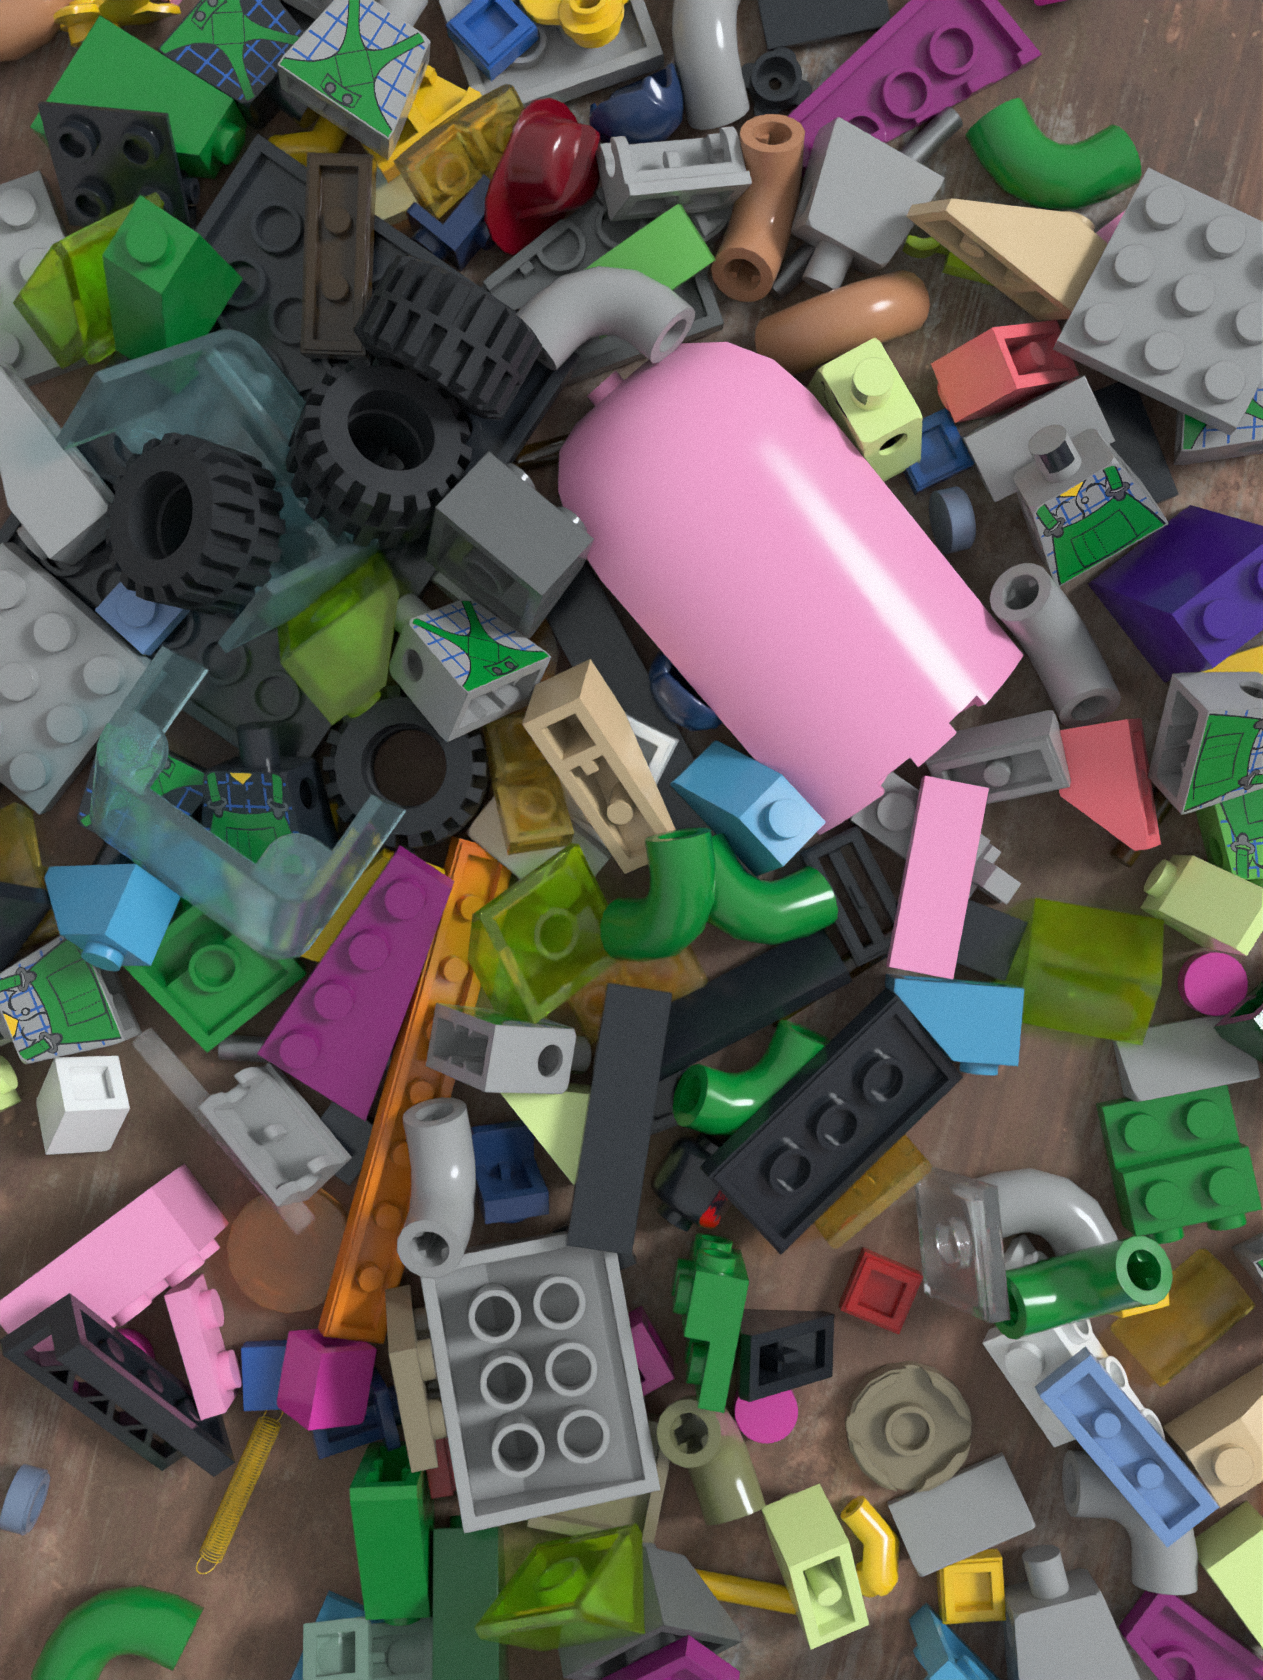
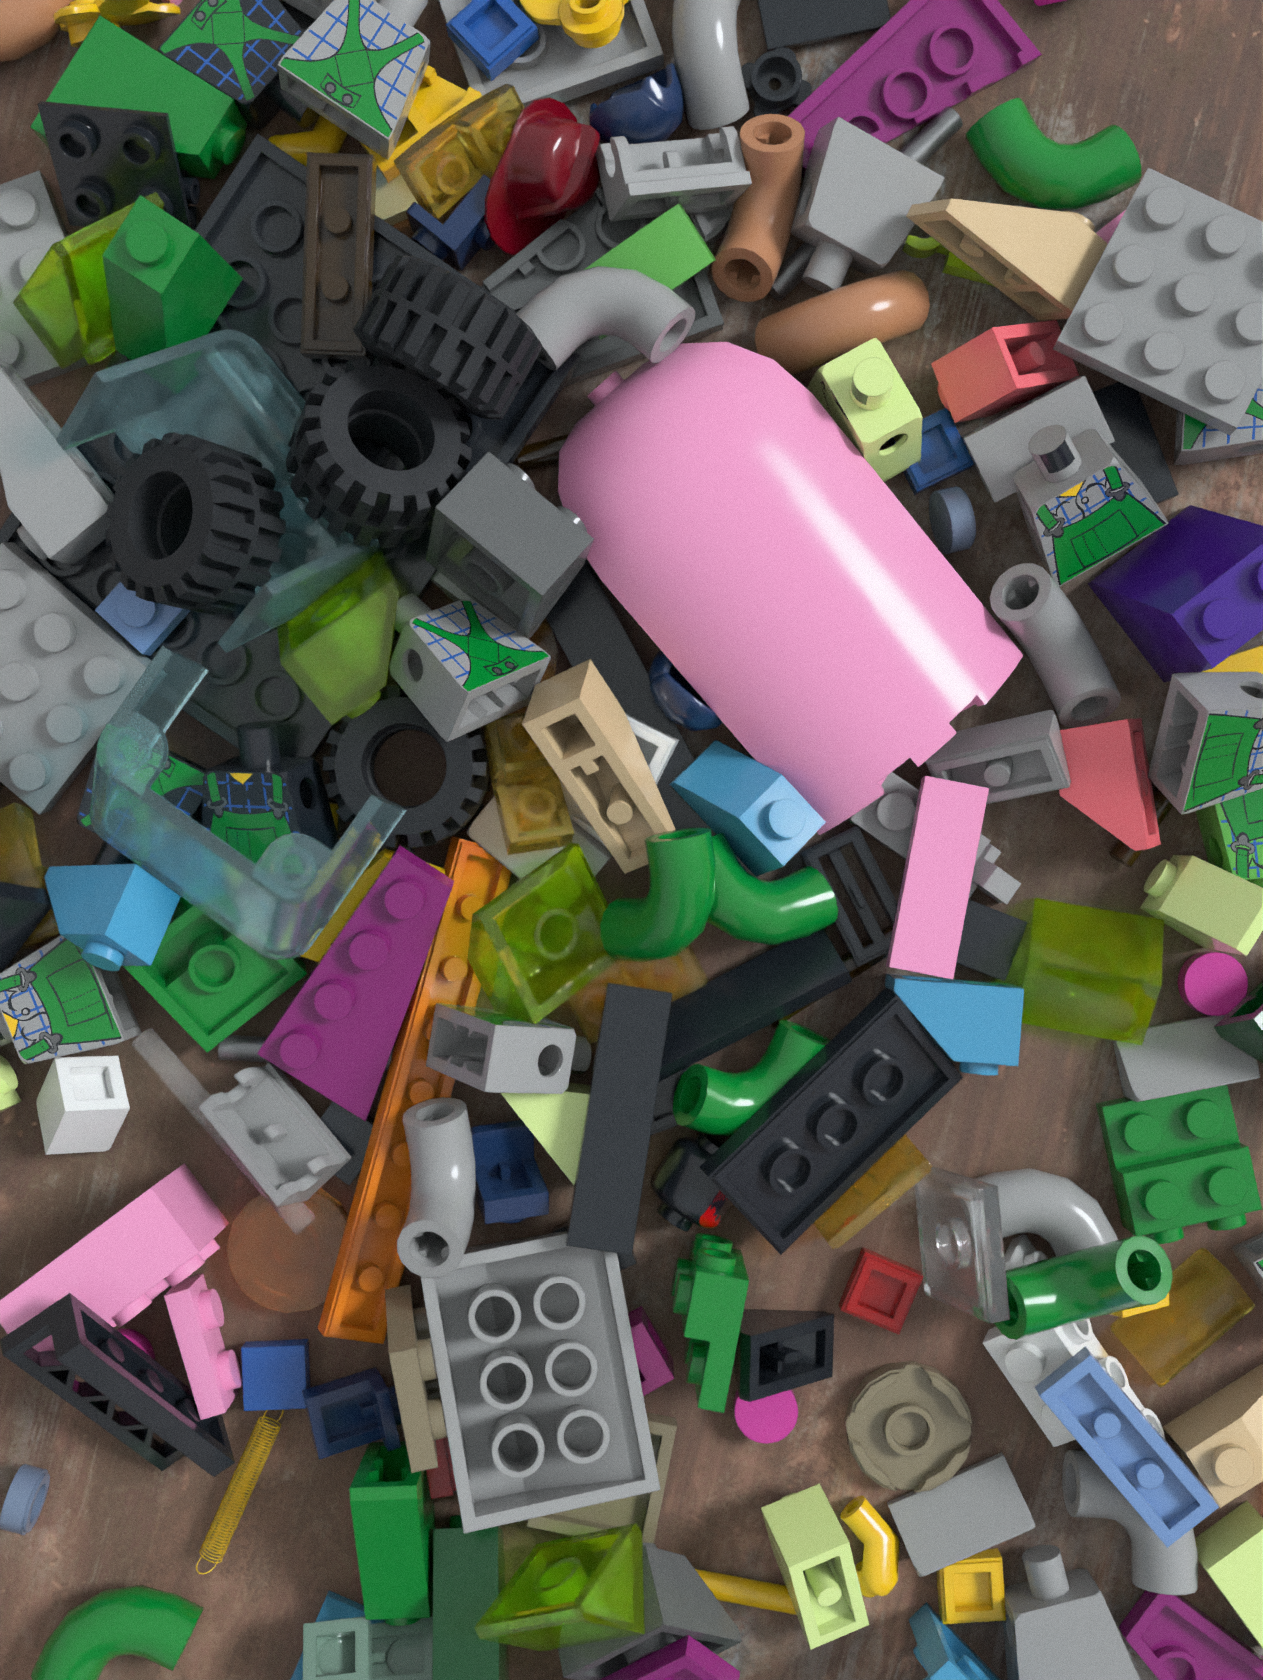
dark pink panel [277,1329,377,1431] -> none
olive cylinder [656,1395,766,1526] -> none

